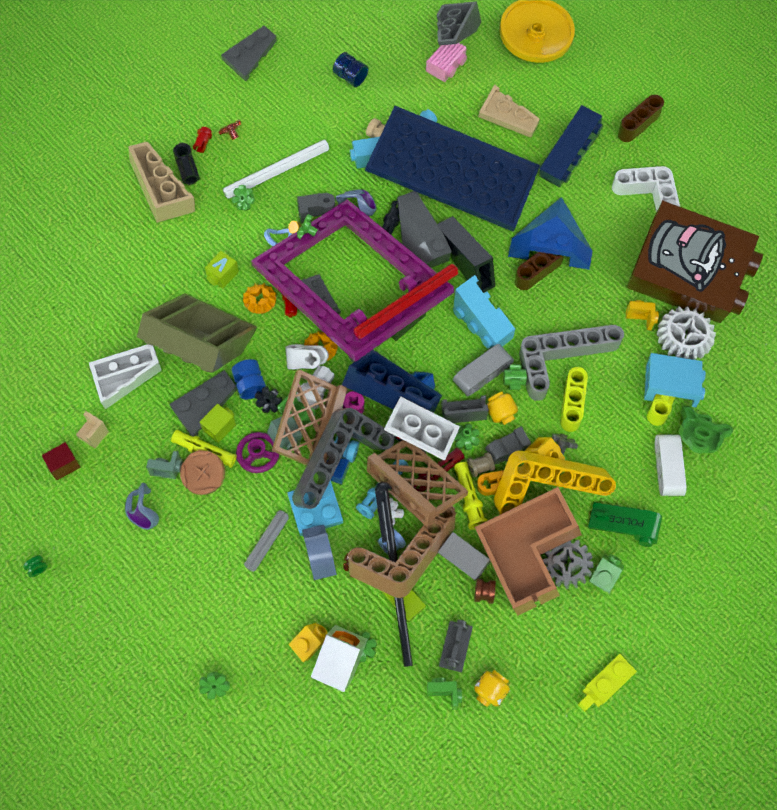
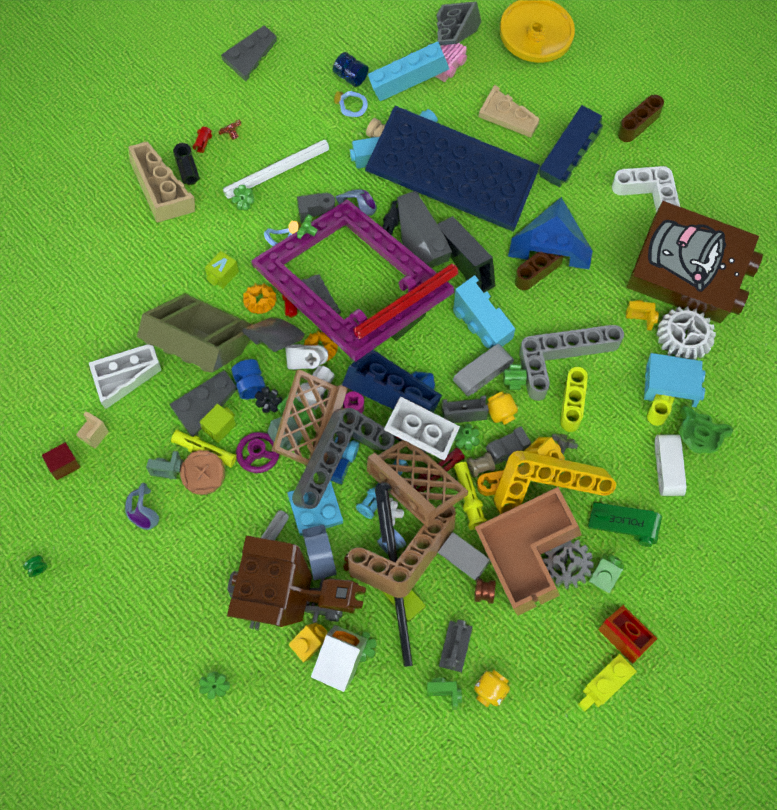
none -> reddish brown piece [227,536,366,630]
none -> dark grey slope [242,317,305,352]
none -> light blue piece [334,91,368,117]
none -> medium azure brick [368,42,450,101]
none -> red slope [598,605,658,664]

